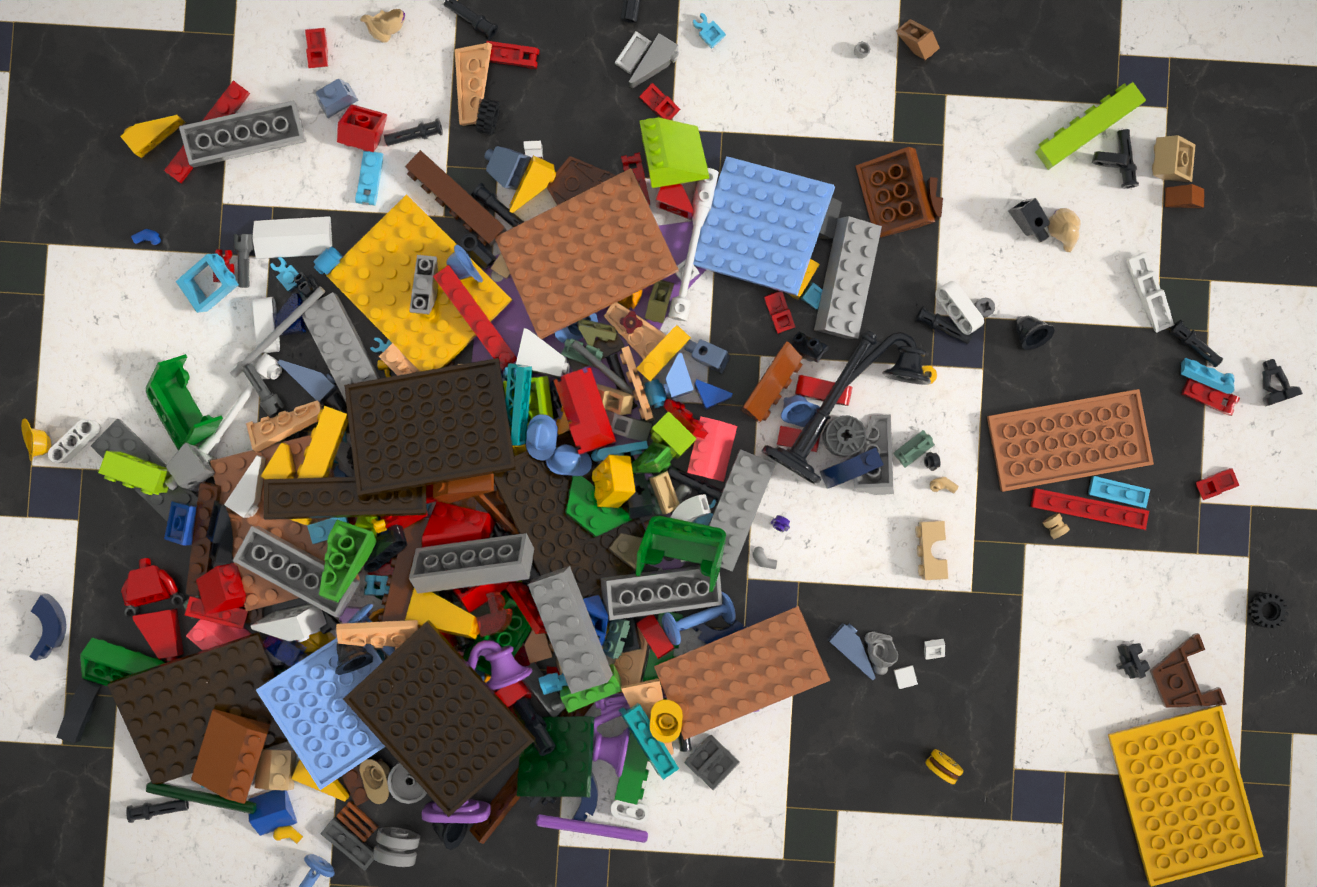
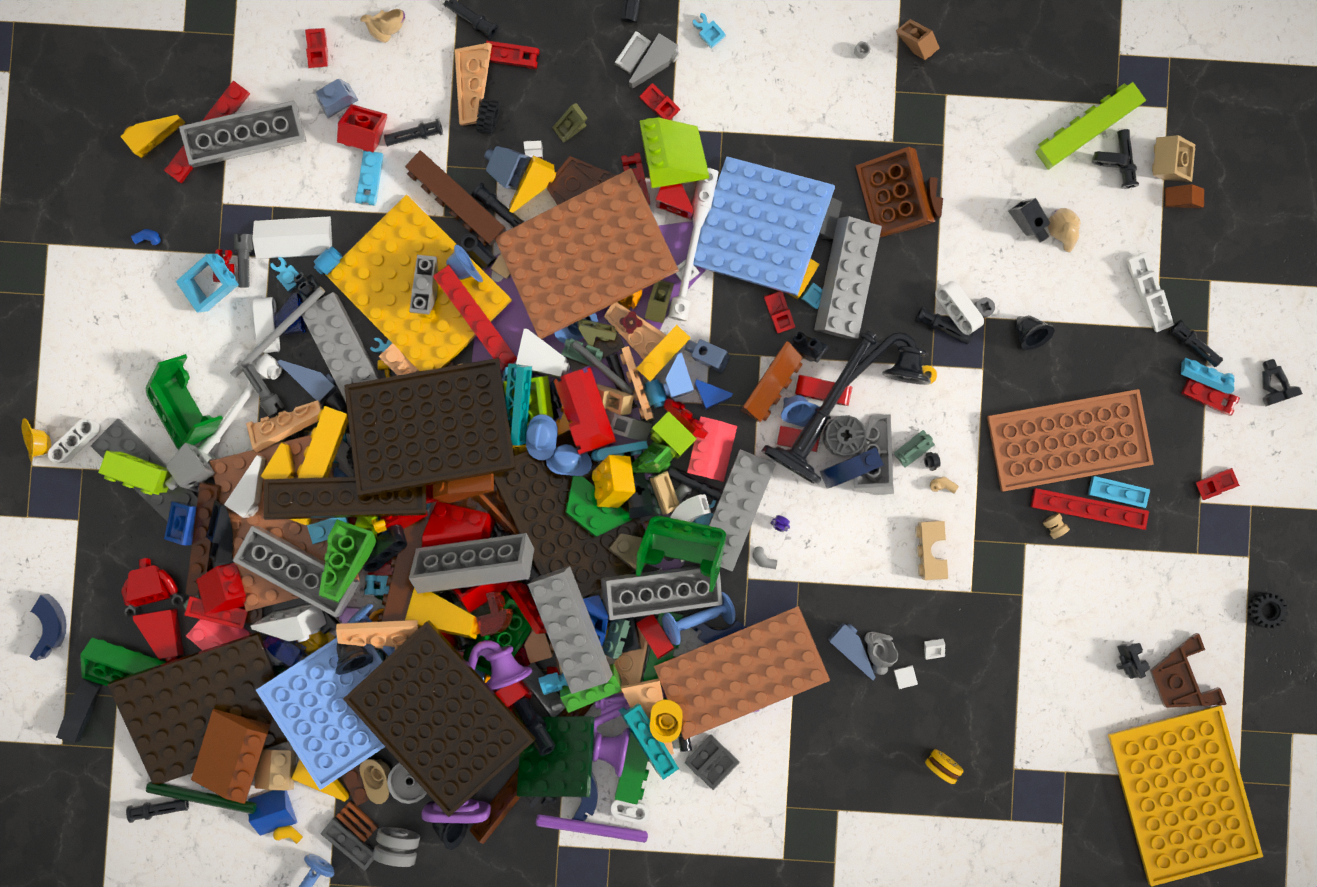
none -> olive slope [552,103,588,143]

